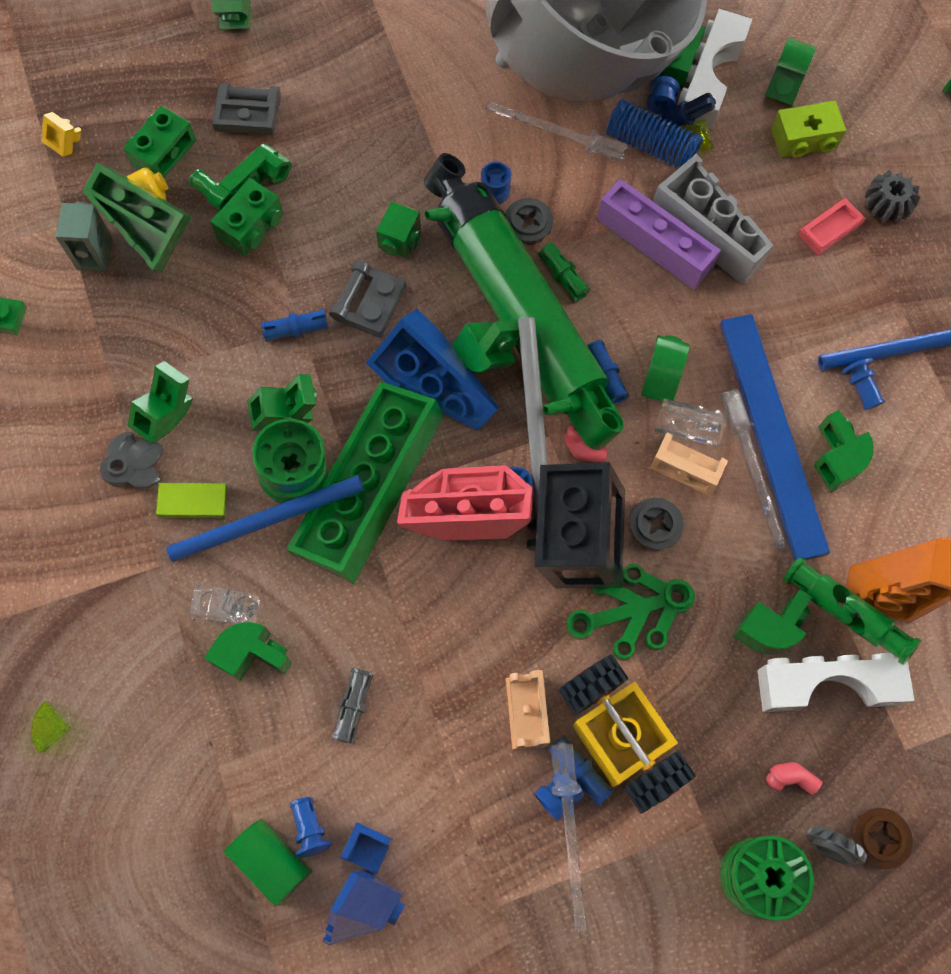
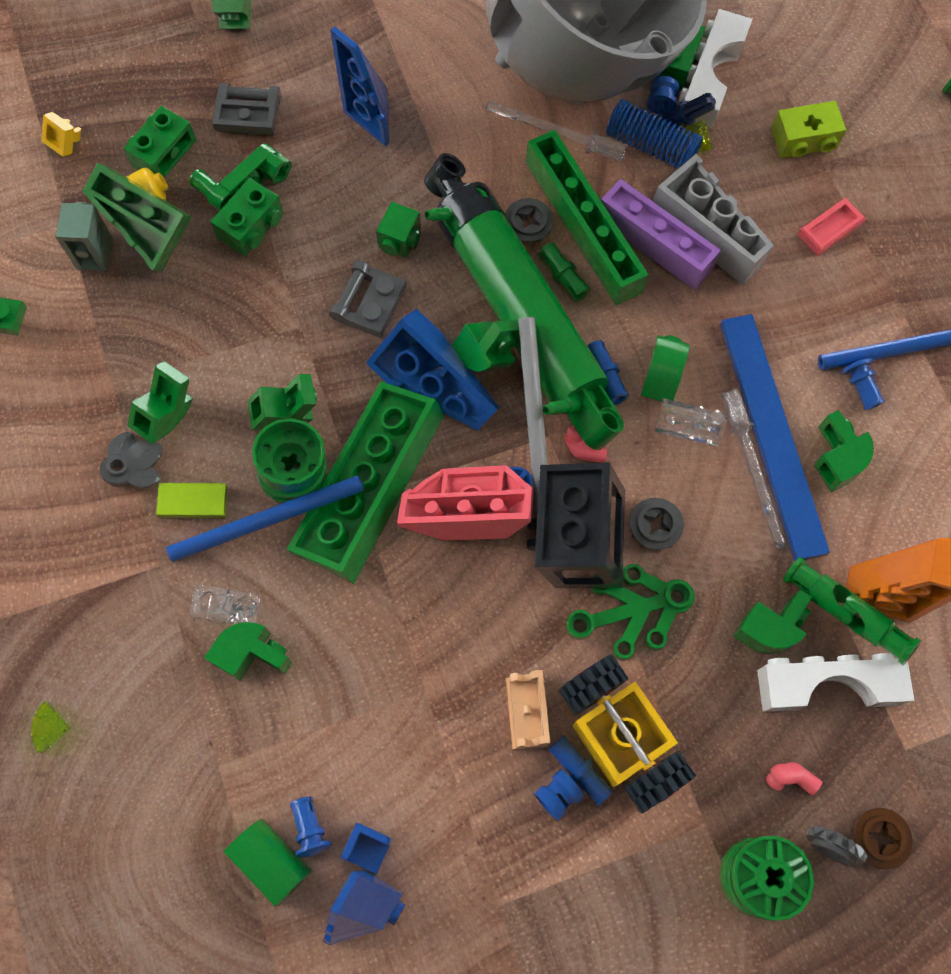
blue pin [261,309,329,342] -> none
dark grey pin [331,668,373,744] -> none
blue wheel [481,161,511,204] -> none
clear piece [550,742,587,932] -> none
light nougat hinge [650,433,728,496] -> none
green brick [765,37,817,105] -> none
dark grey gear [864,170,921,224] -> none
none -> blue wedge [330,26,390,146]
none -> green brick [526,129,649,306]

